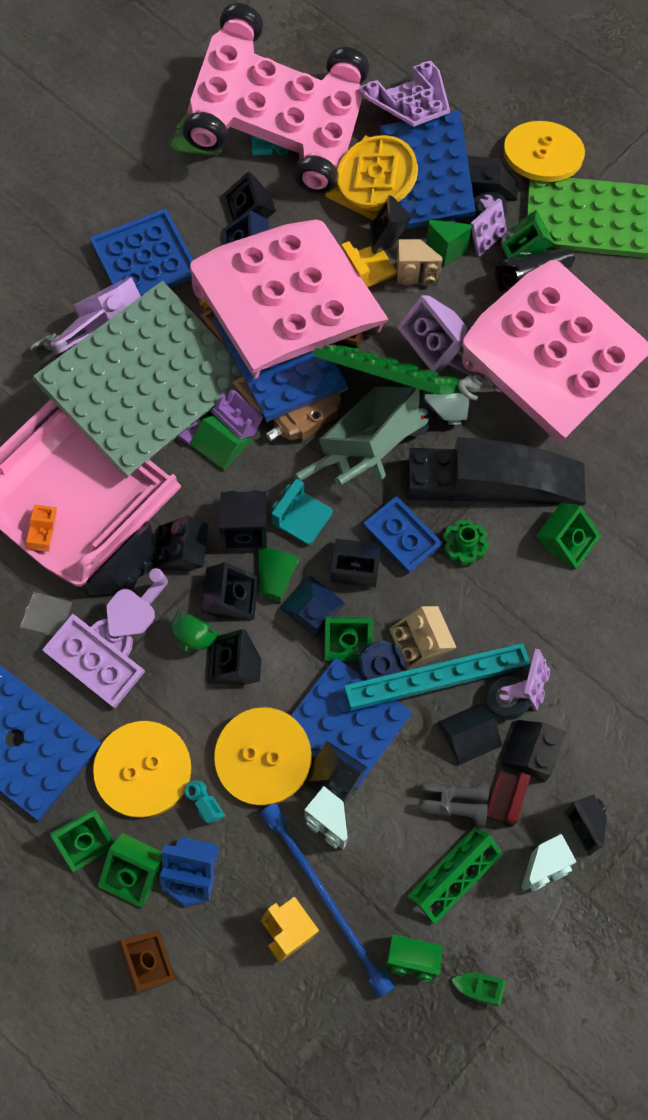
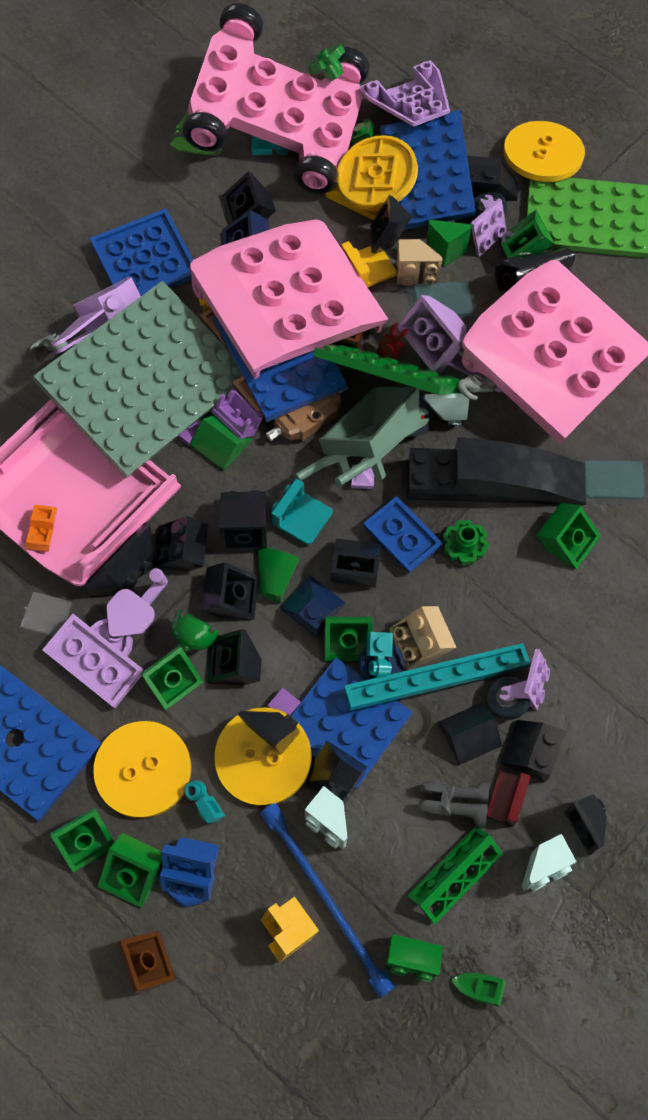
none -> green slope [141,645,203,710]
none -> black slope [238,711,300,755]
none -> medium lavender tile [267,688,301,716]
none -> green plant [307,43,345,81]
none -> green plate [351,118,374,145]
none -> lavender tile [351,465,374,489]
none -> teal plate [367,632,393,678]
none -> dark red plate [376,323,408,360]
none -> clear light blue piece [414,281,473,316]
none -> clear light blue piece [585,460,645,499]

